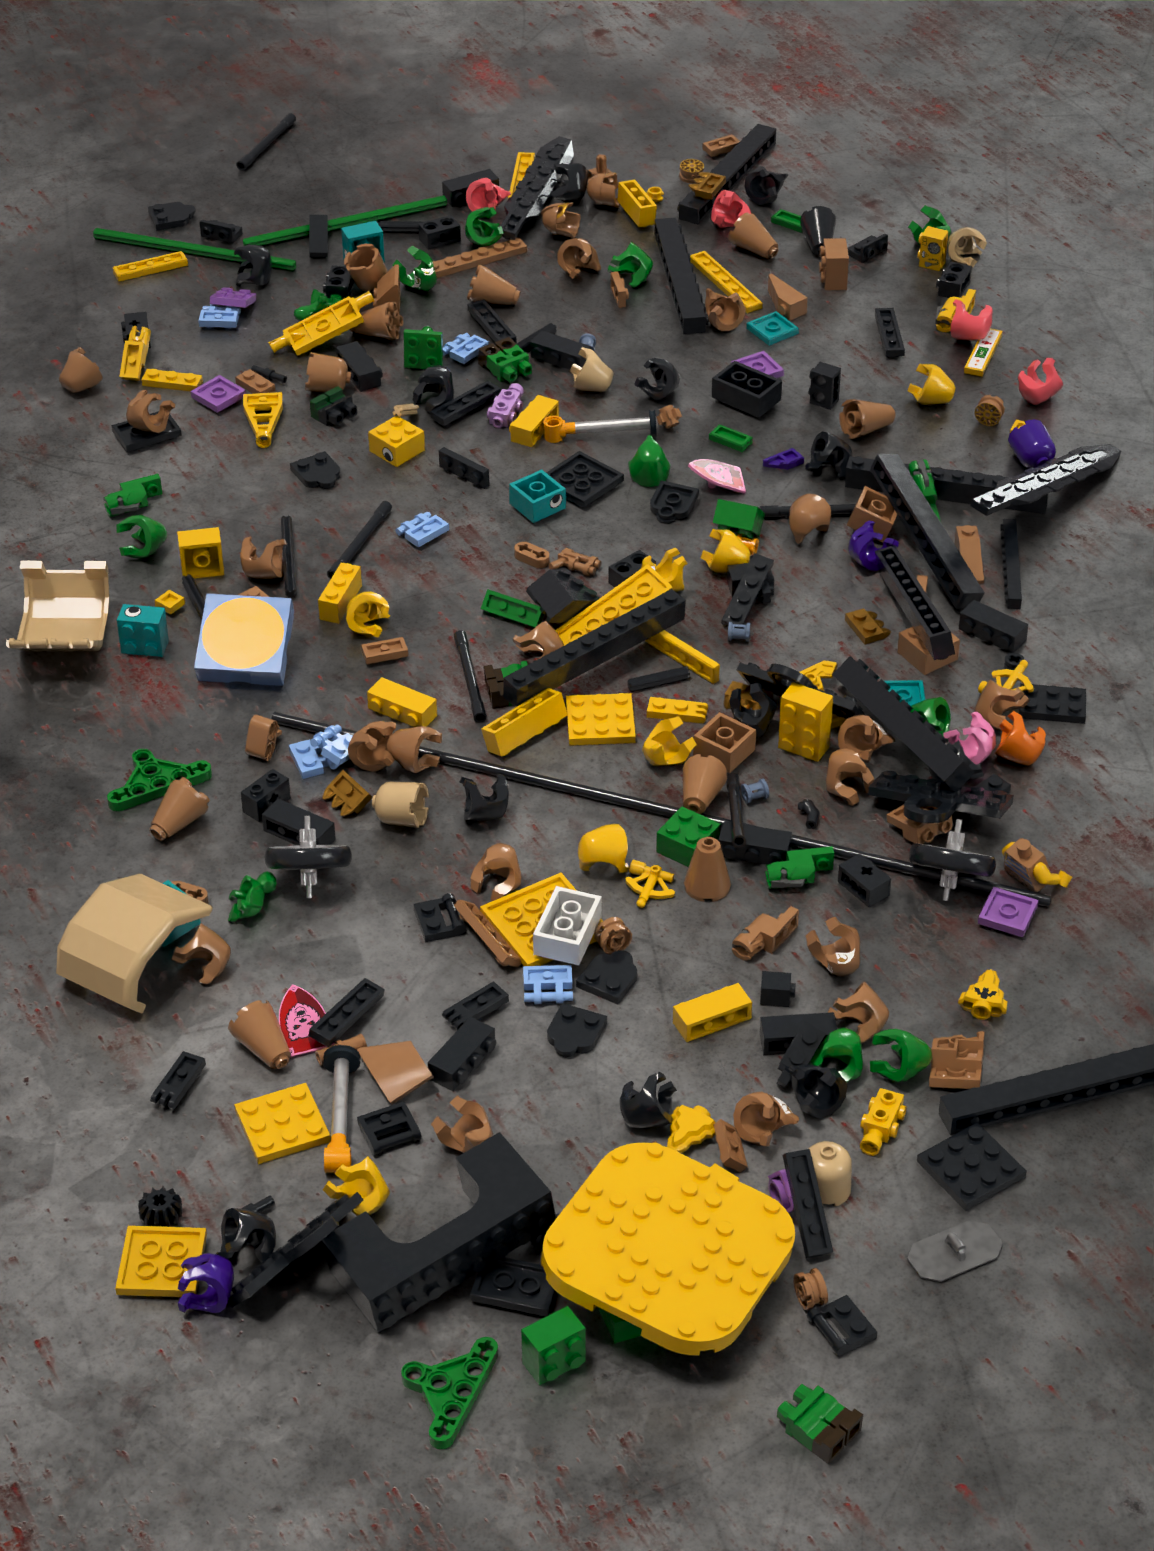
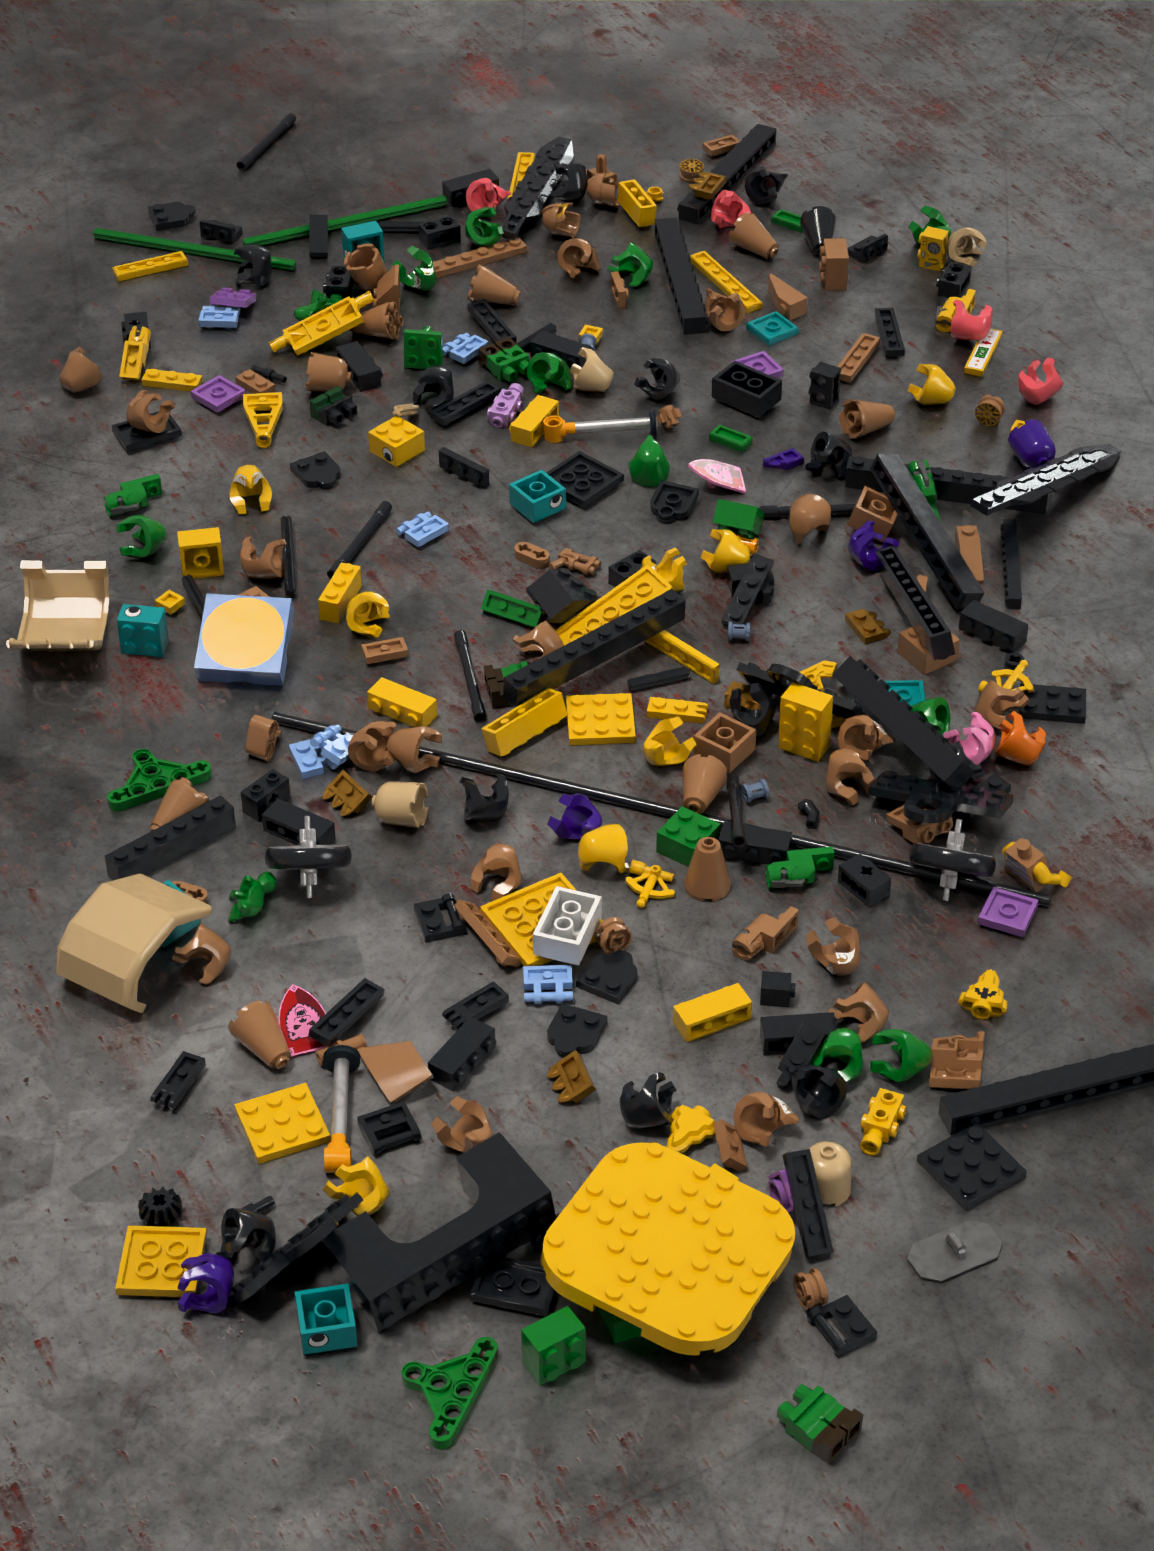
none -> black brick [105,795,236,881]
none -> yellow piece [229,465,272,514]
none -> teal brick [295,1283,357,1355]
none -> green piece [527,352,572,394]
none -> pearl gold plate [546,1050,597,1103]
none -> dark purple piece [547,793,603,840]
none -> yellow plate [579,325,603,344]
none -> medium nougat plate [837,333,880,383]

